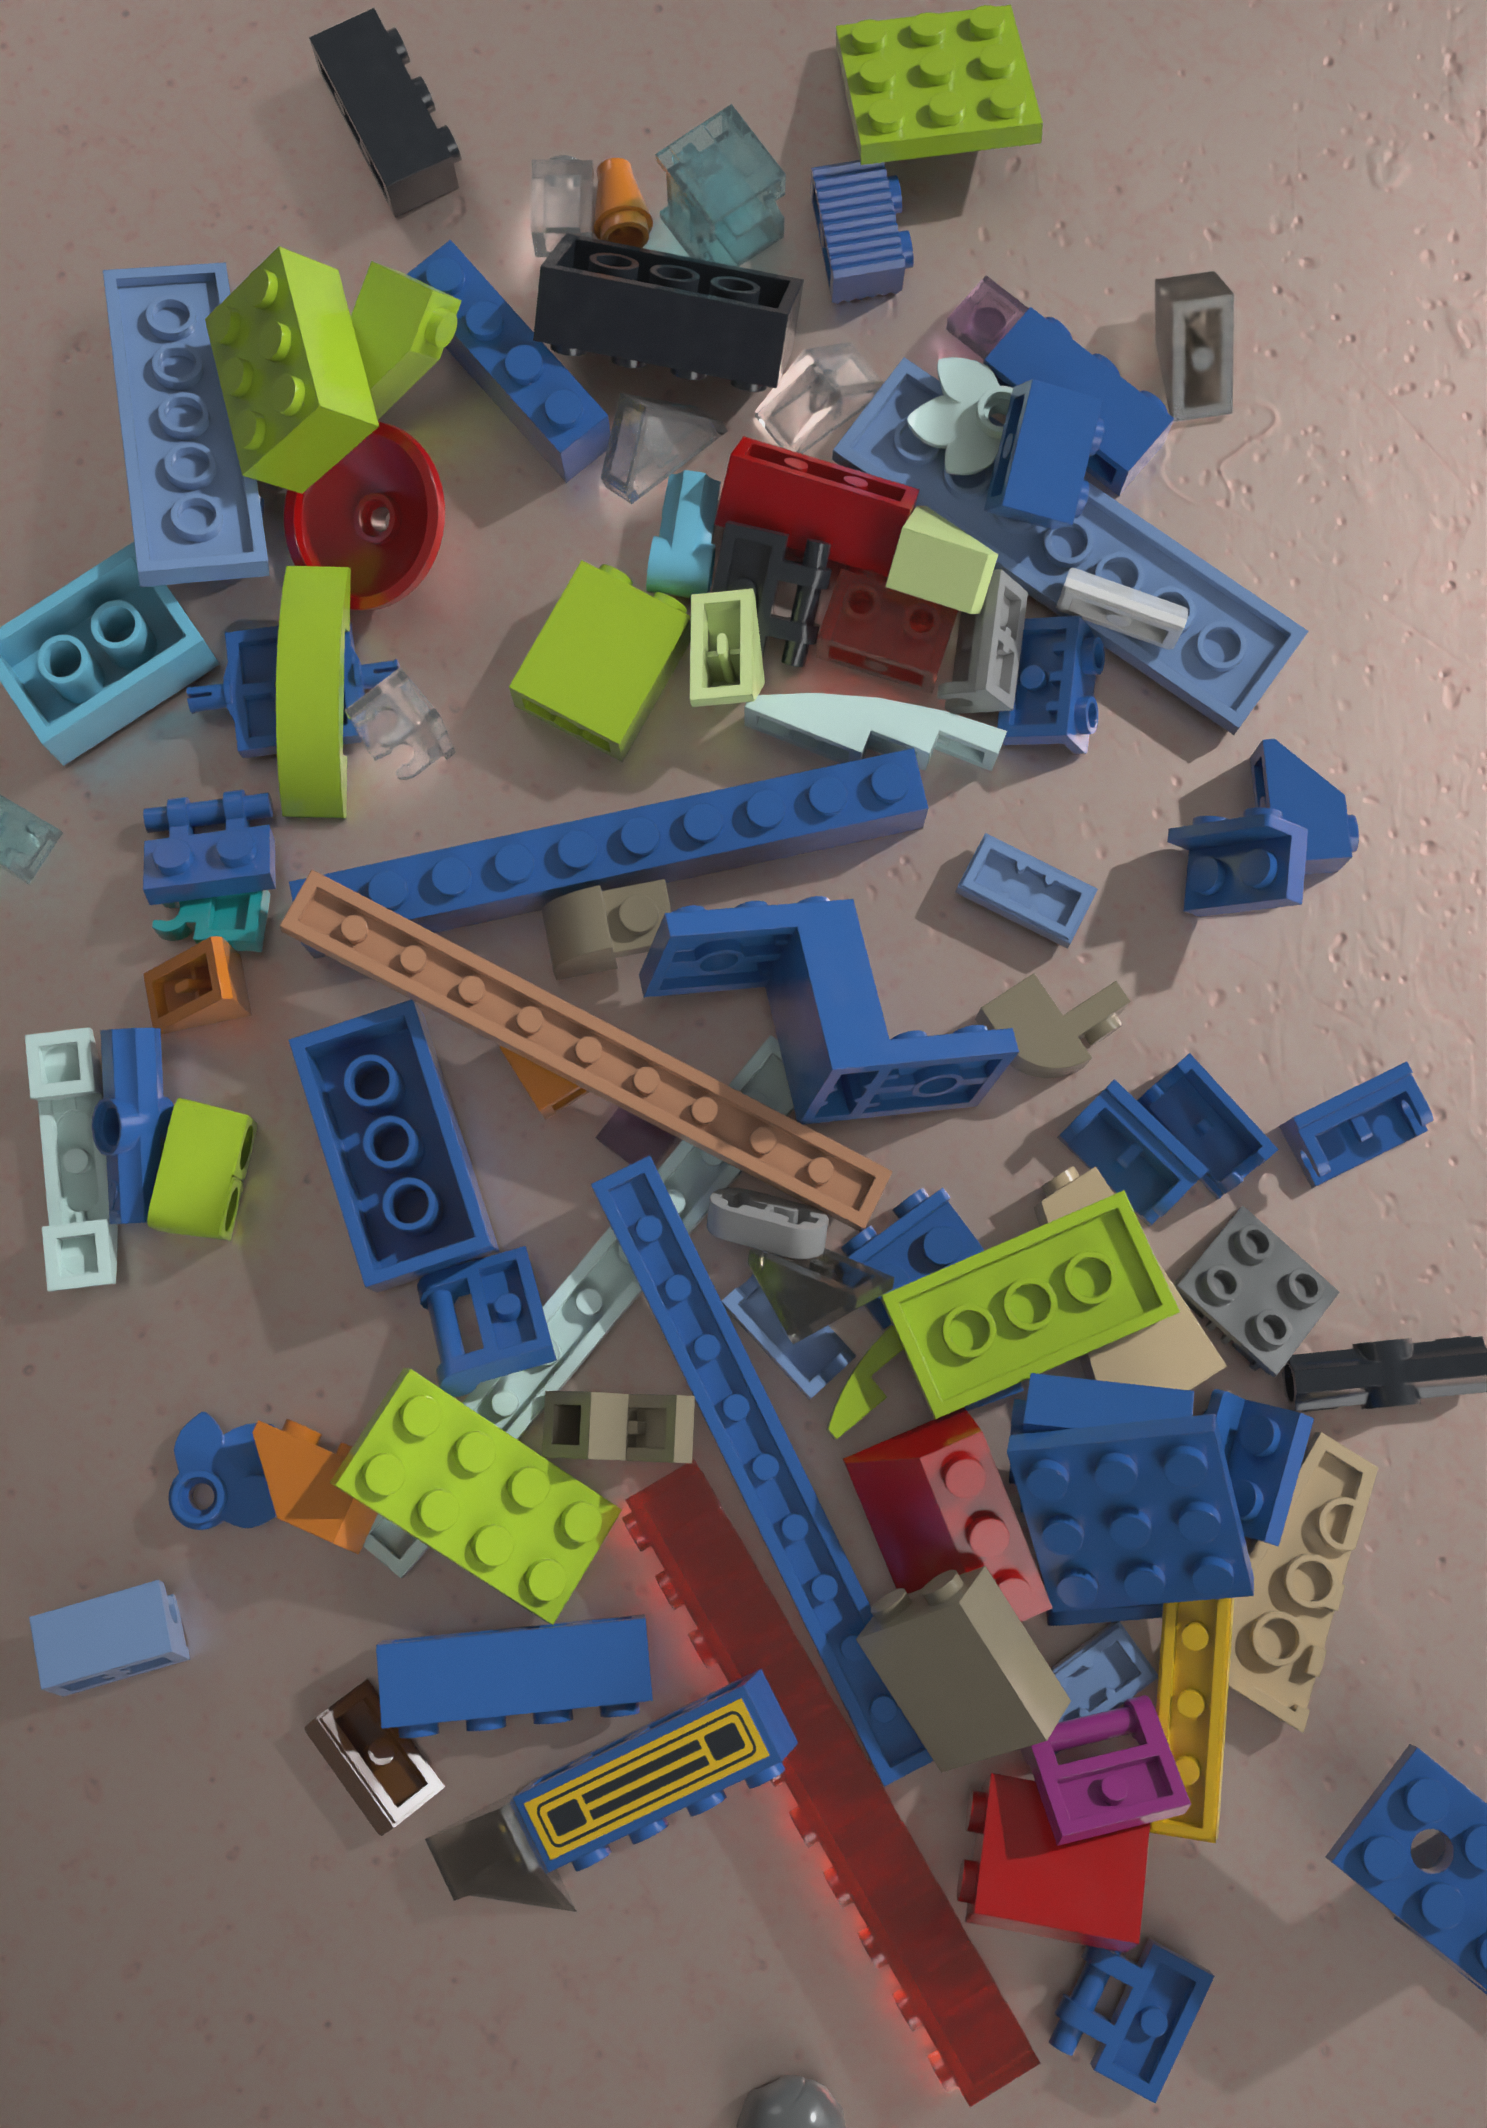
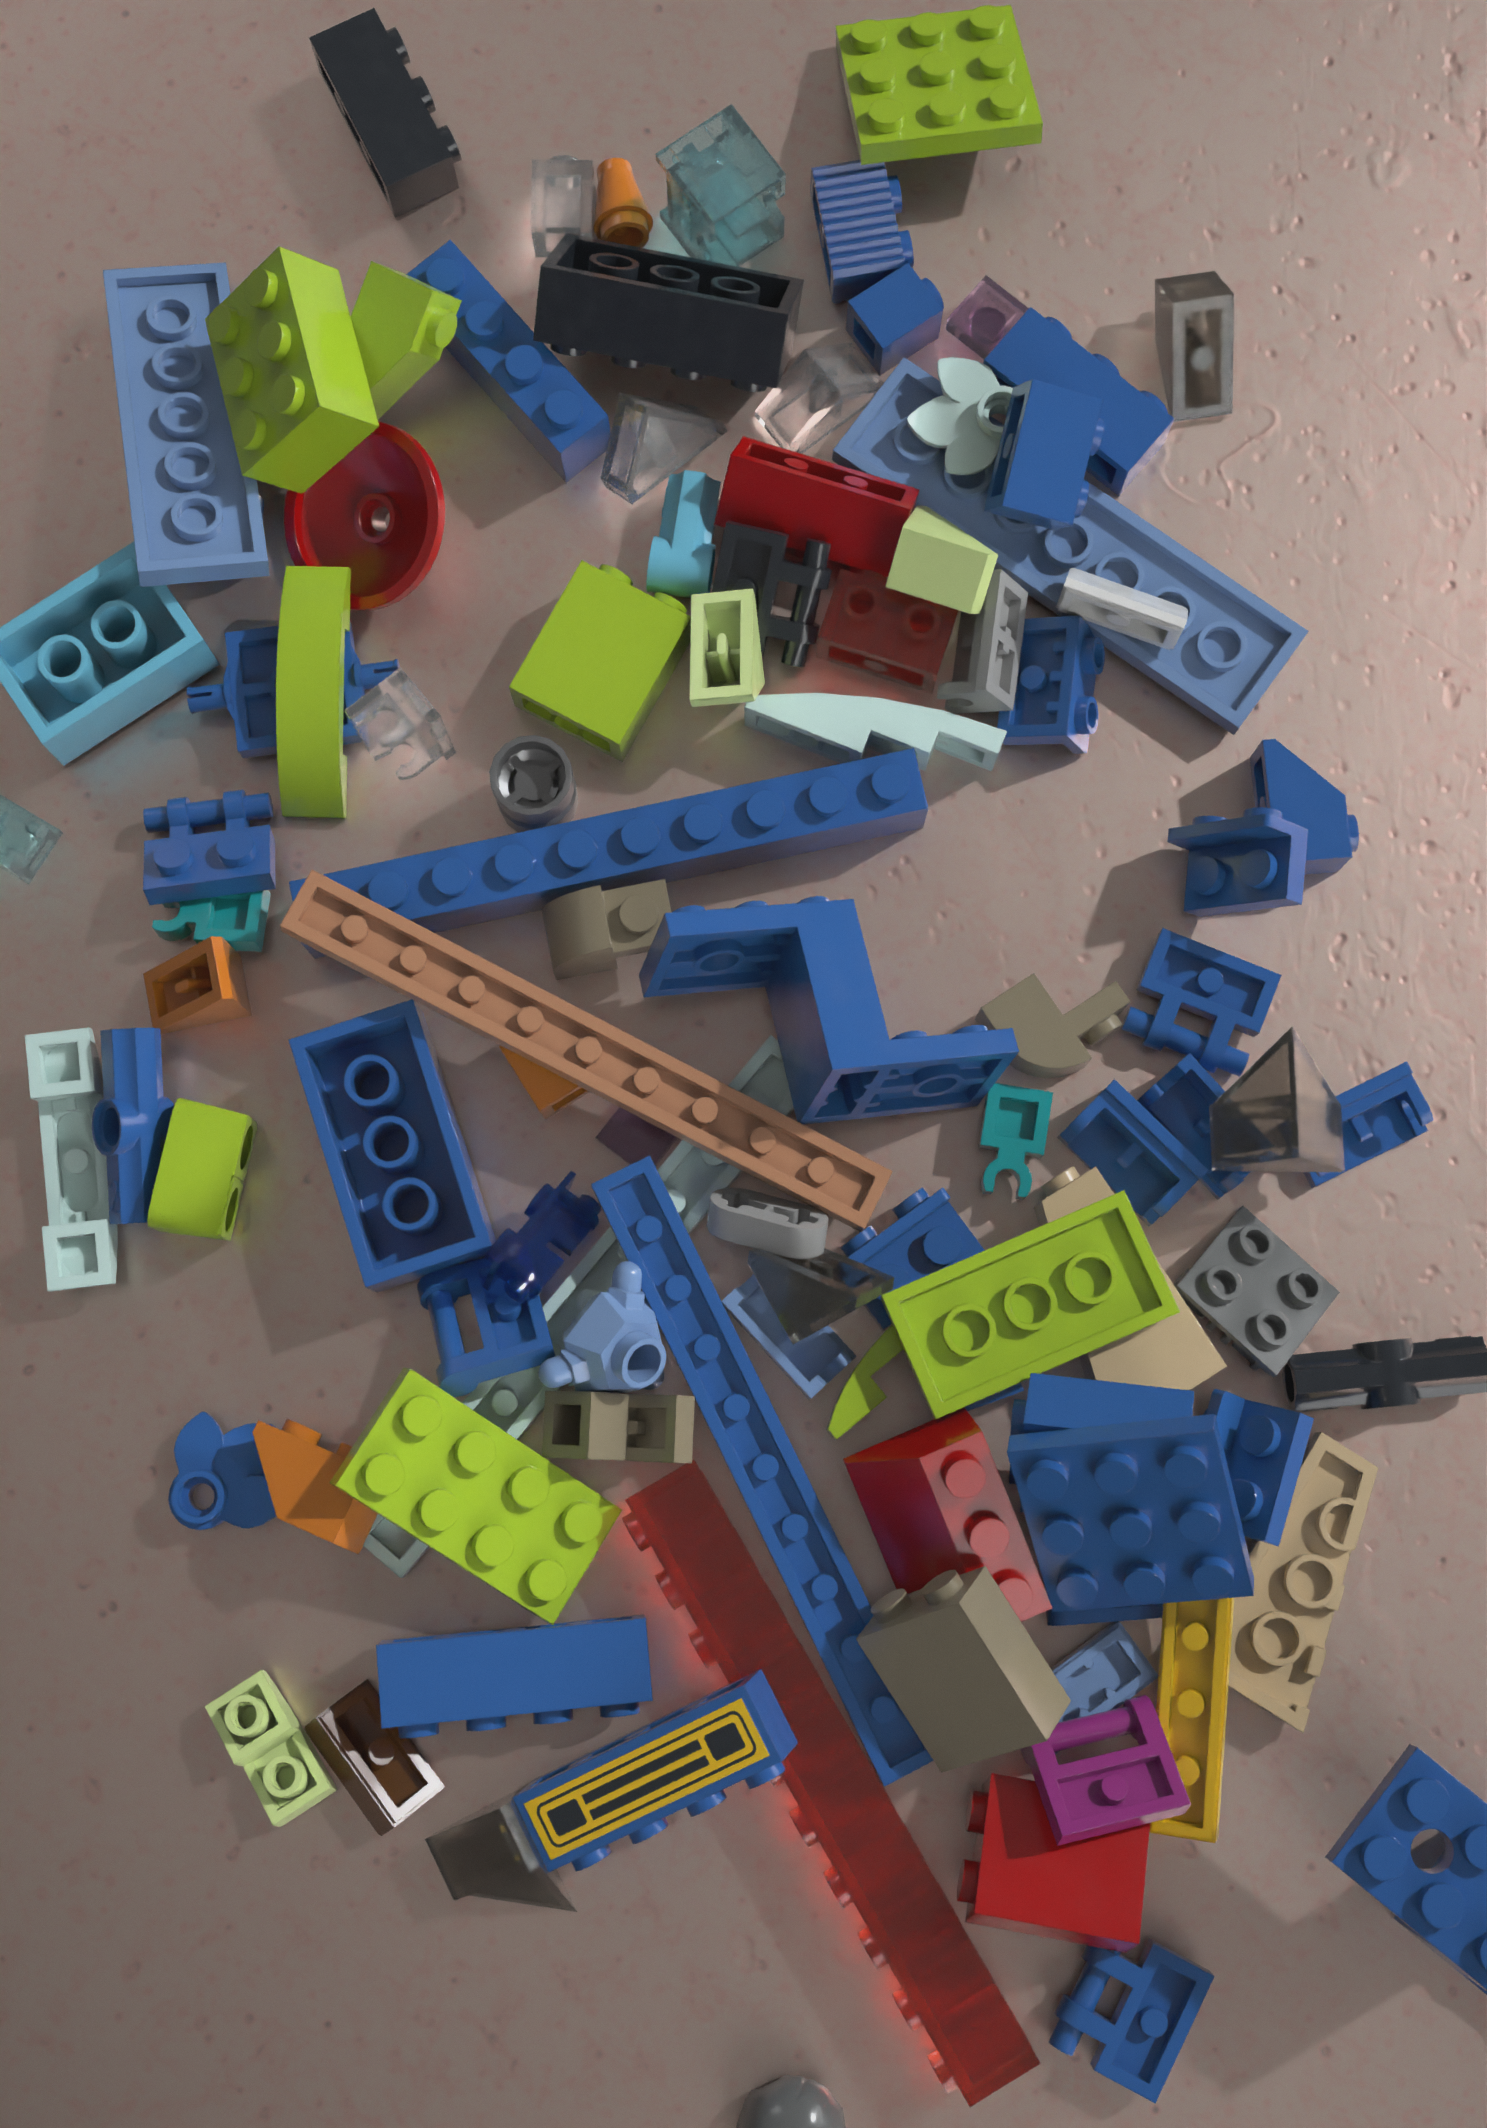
medium blue hinge [29,1580,191,1697] -> none
medium blue plate [955,833,1098,949] -> none
none -> yellowish green slope [205,1670,338,1827]
none -> clear blue hinge [483,1170,601,1303]
none -> flat silver wheel [489,735,579,833]
none -> medium blue rock [538,1261,666,1393]
none -> blue brick [845,263,944,376]
none -> teal plate [978,1083,1053,1200]
none -> blue plate [1121,928,1282,1077]
none -> clear smoke slope [1209,1026,1345,1172]

